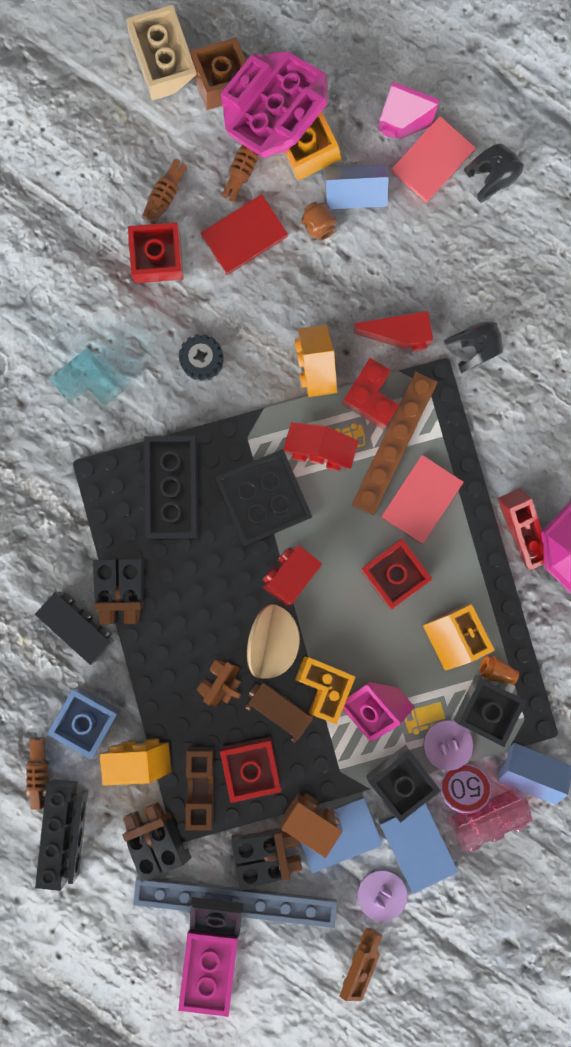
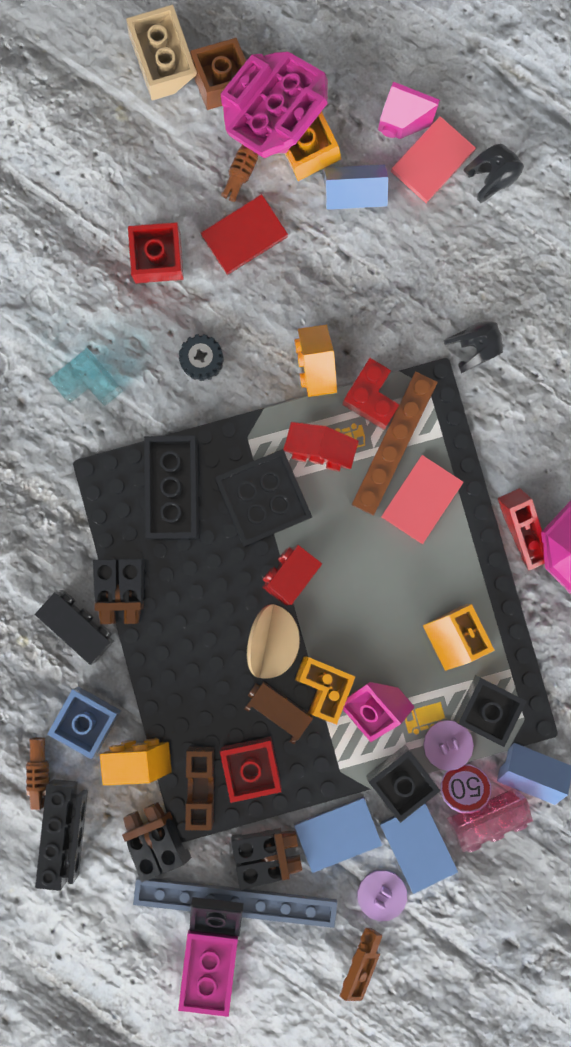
dark orange hinge [142,159,187,224] -> none
dark orange hips [197,659,242,707] -> none
dark orange brick [281,792,343,858] -> none
dark orange head [301,202,337,241] -> none
red slope [353,311,433,352] -> none
red brick [360,539,433,610] -> none
orange cone [479,656,519,685] -> none

